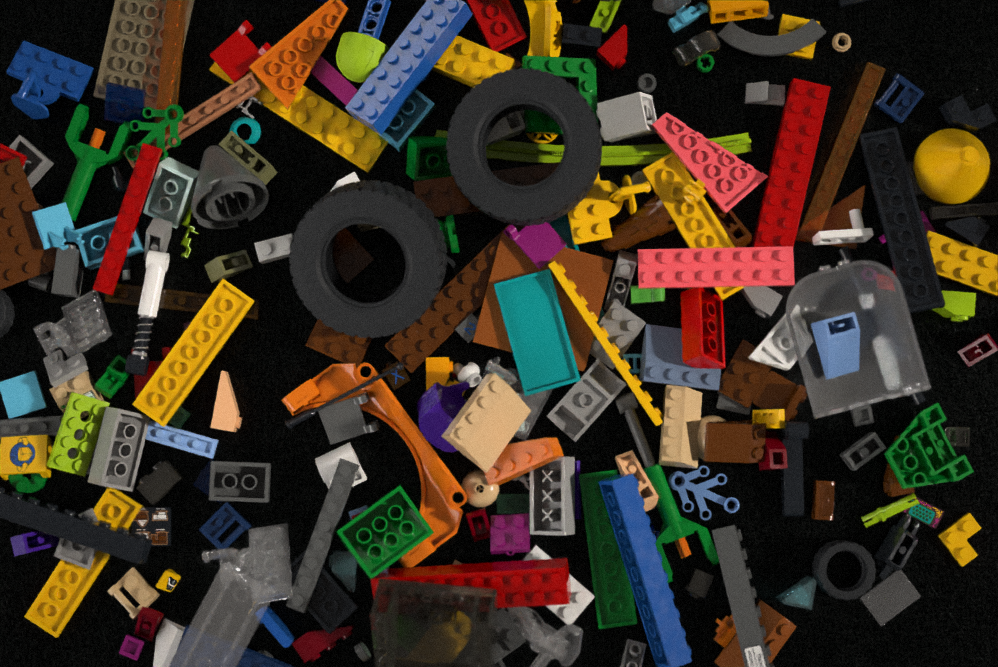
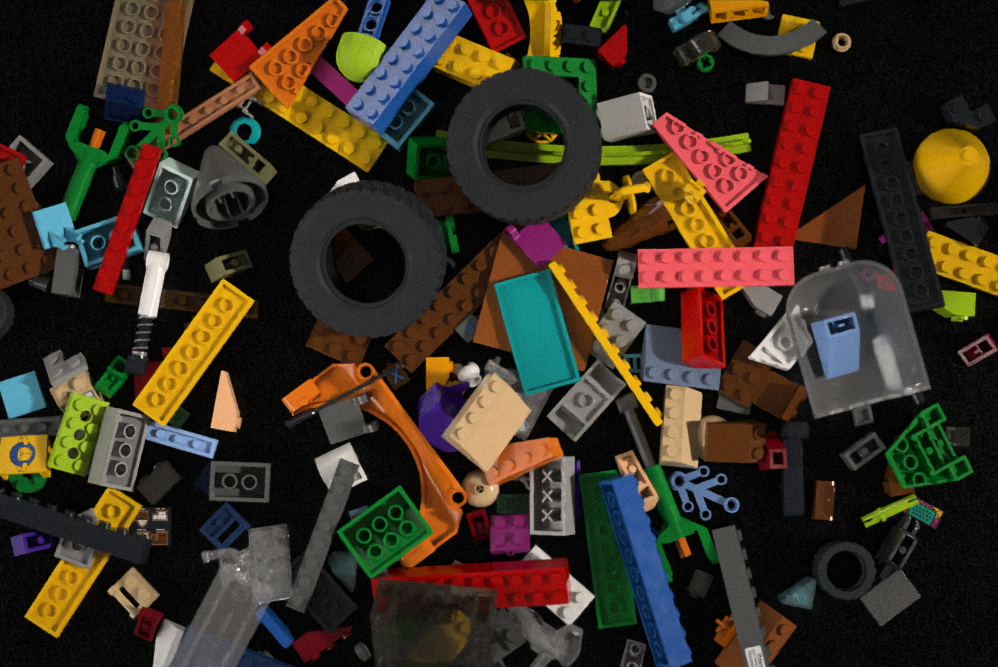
blue plate [6,40,94,119] -> none
clear plate [33,290,112,363] -> none
magenta plate [119,634,145,661] -> none
slope [156,569,181,592] -> none
lime piece [180,204,198,257] -> none
white brick [254,233,293,264] -> none
yellow plate [752,409,785,429] -> none
clear orange plate [797,62,886,244] -> none
white piece [812,209,874,245] -> none
dark blue plate [873,74,925,124] -> none
yellow plate [937,513,981,567] -> none

